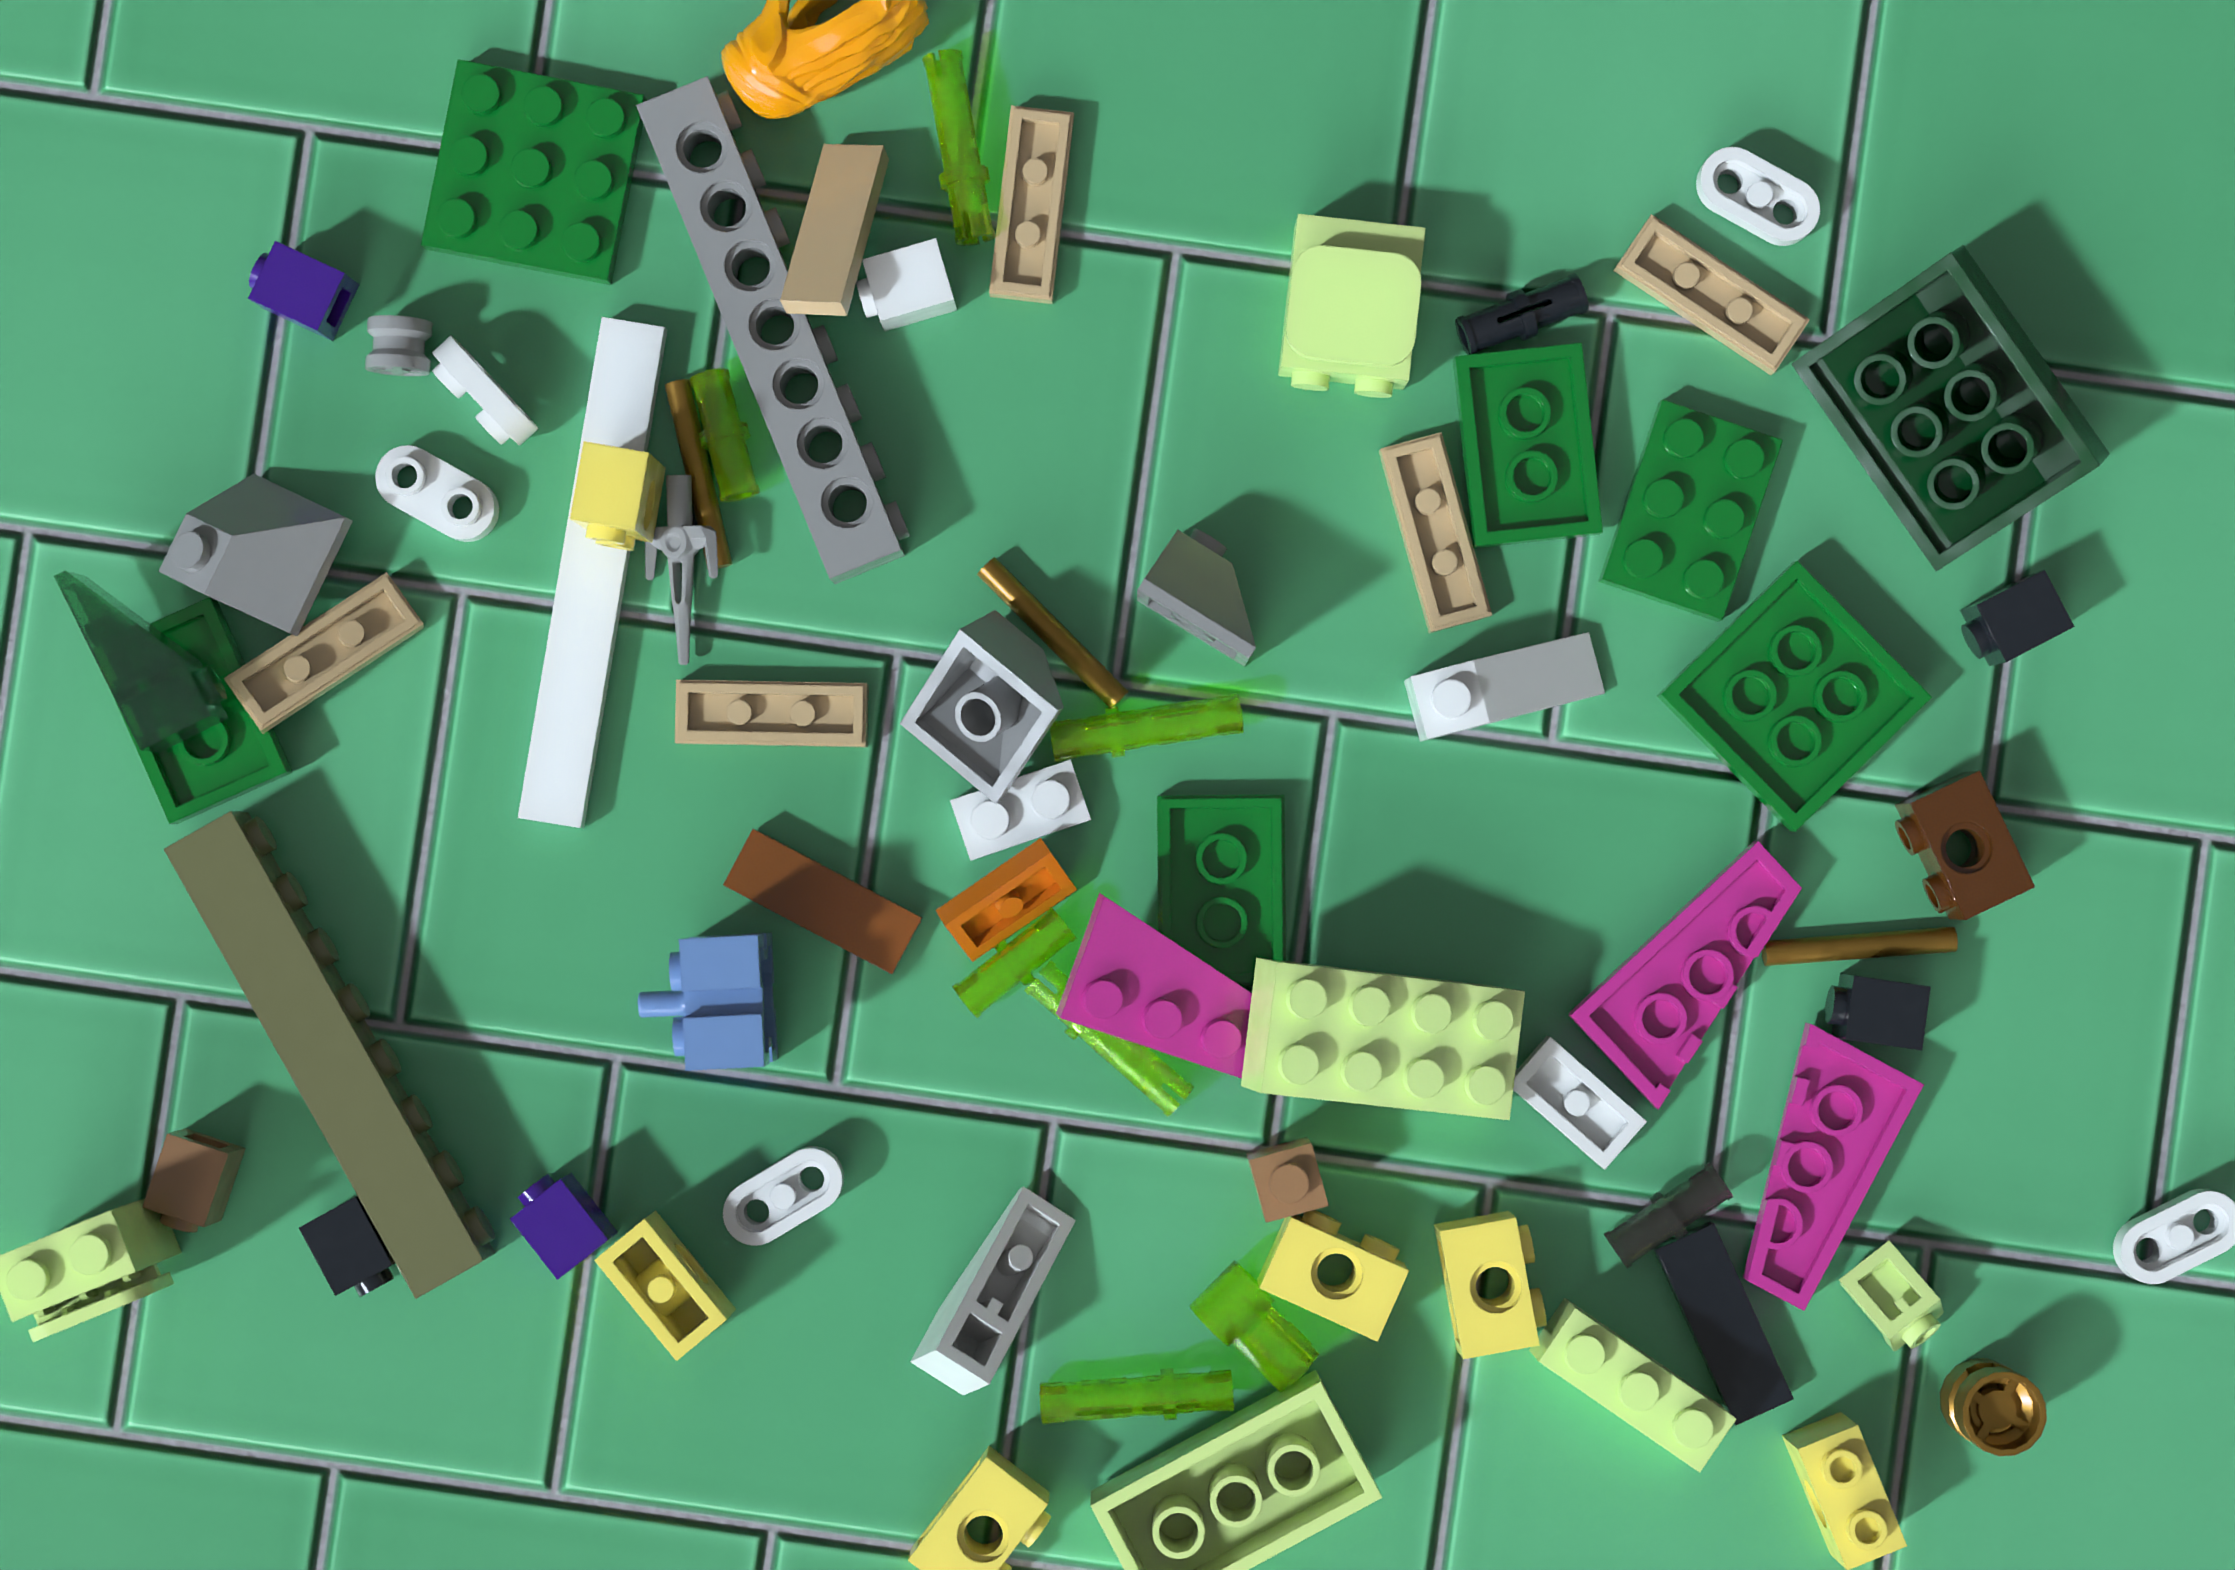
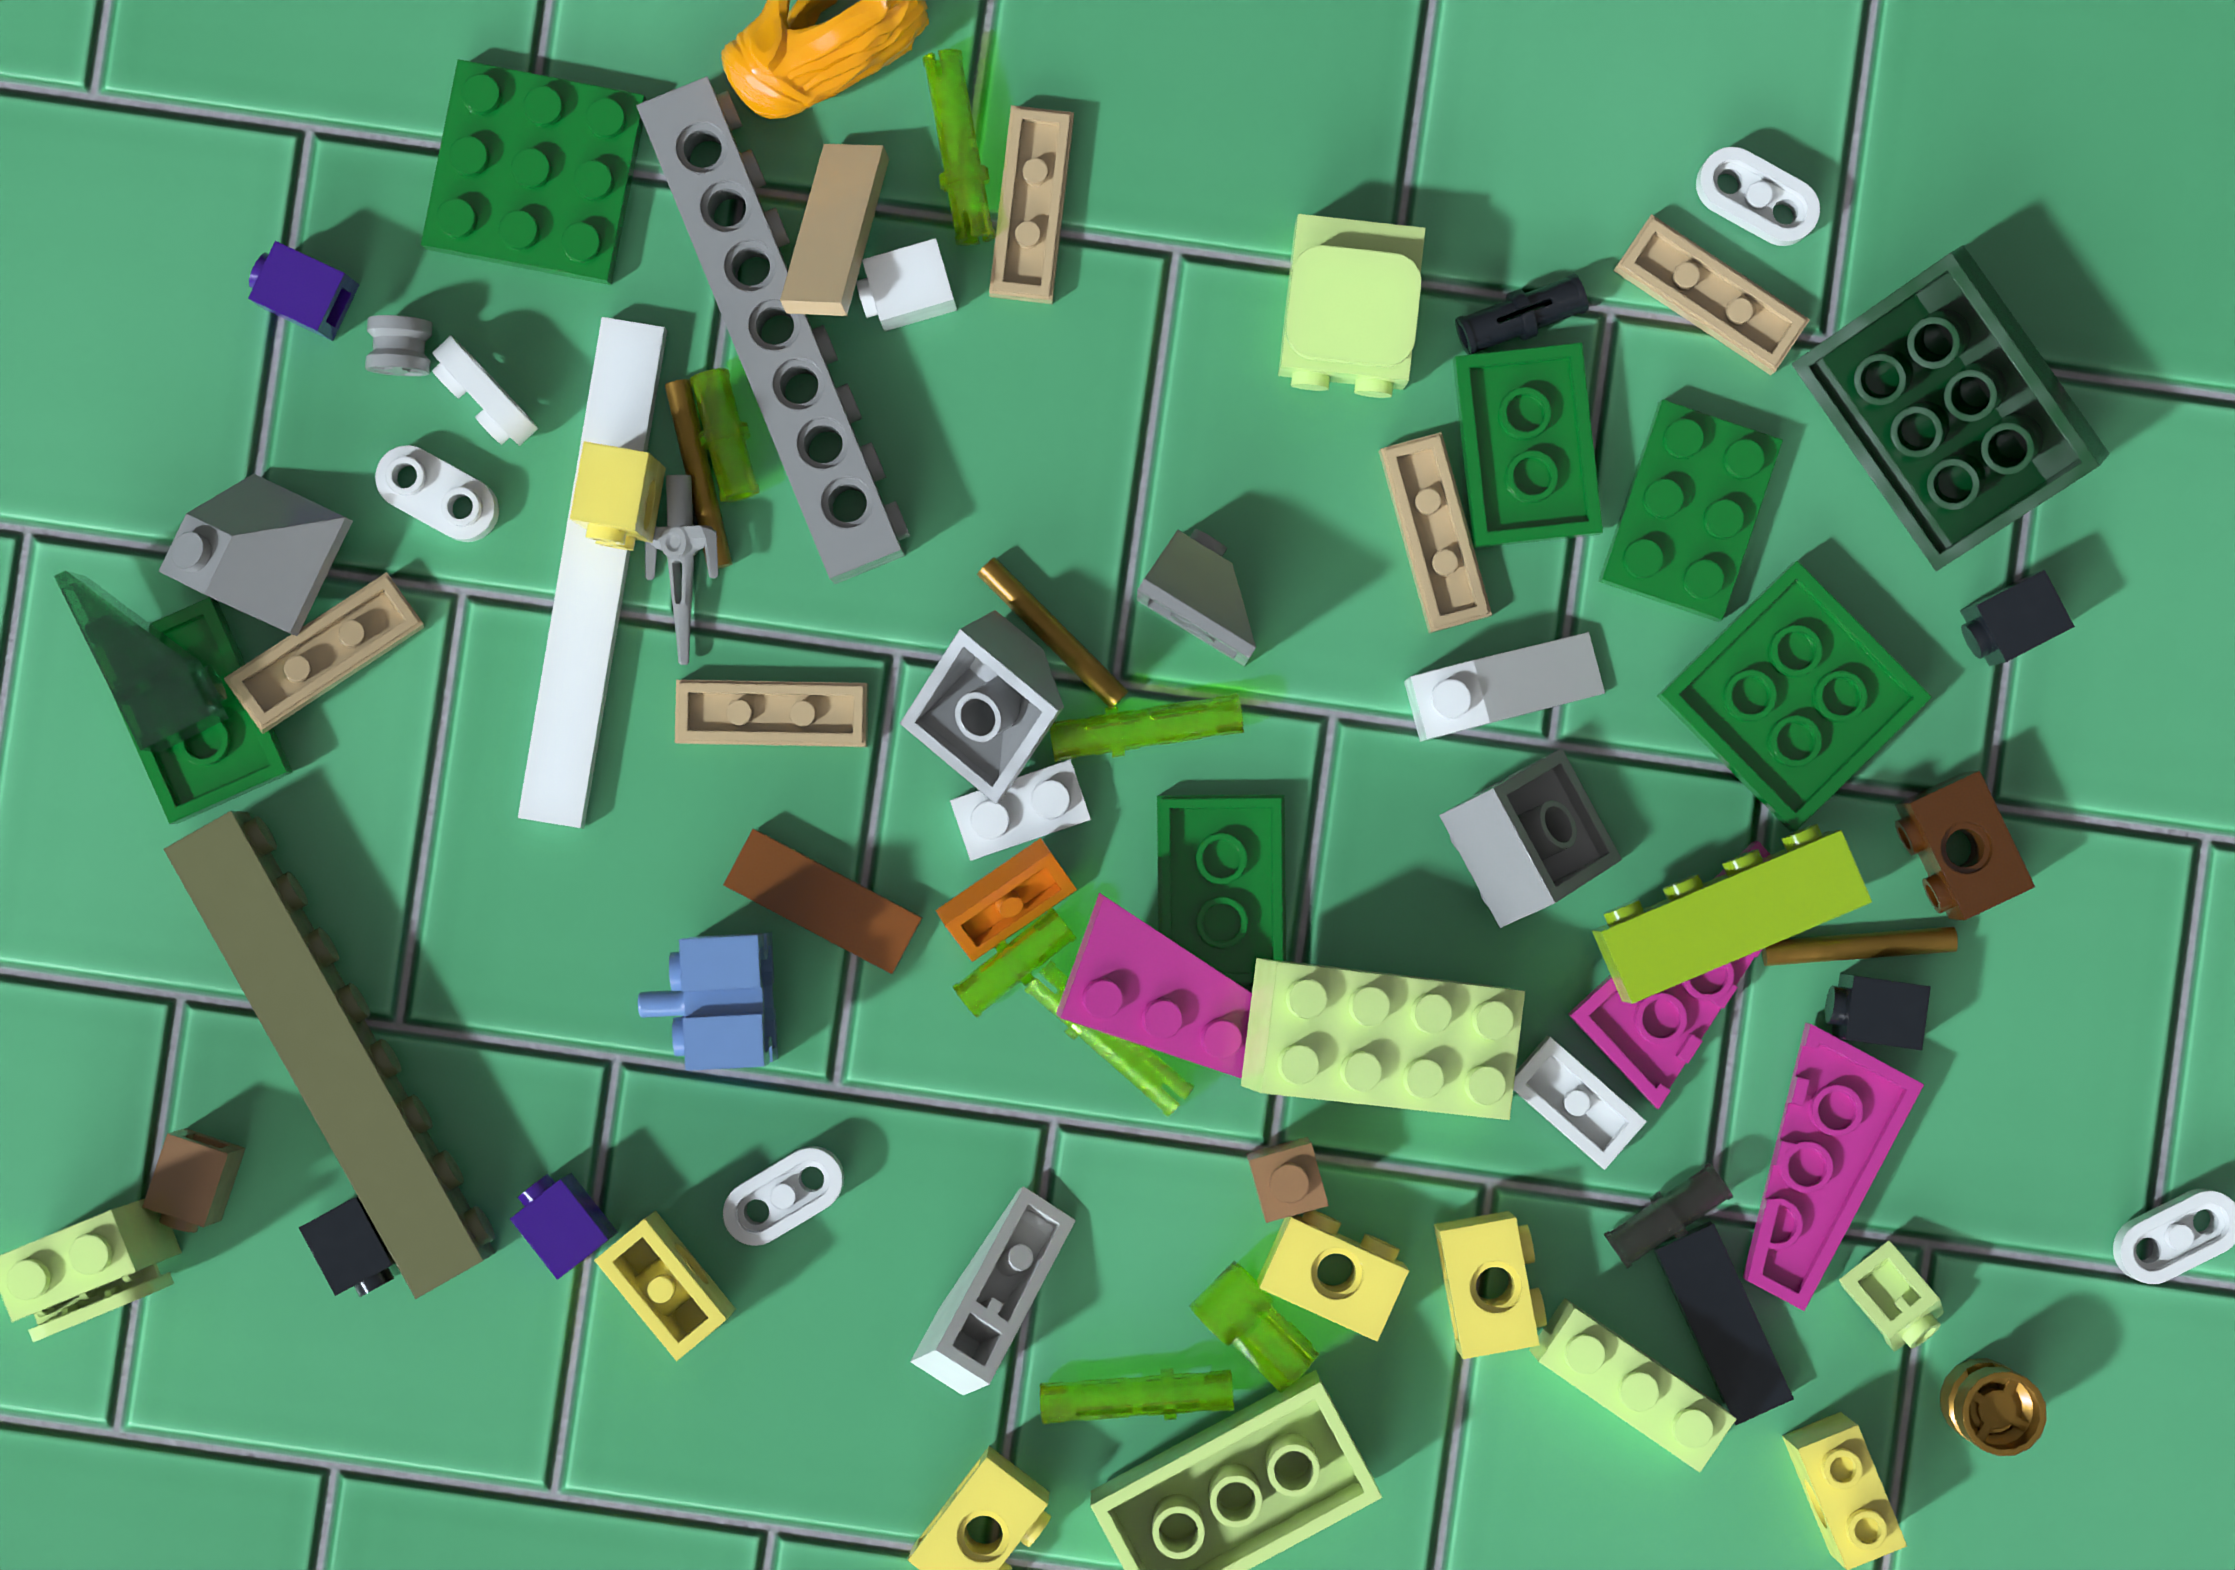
none -> light grey slope [1439,748,1622,928]
none -> lime brick [1592,824,1872,1004]

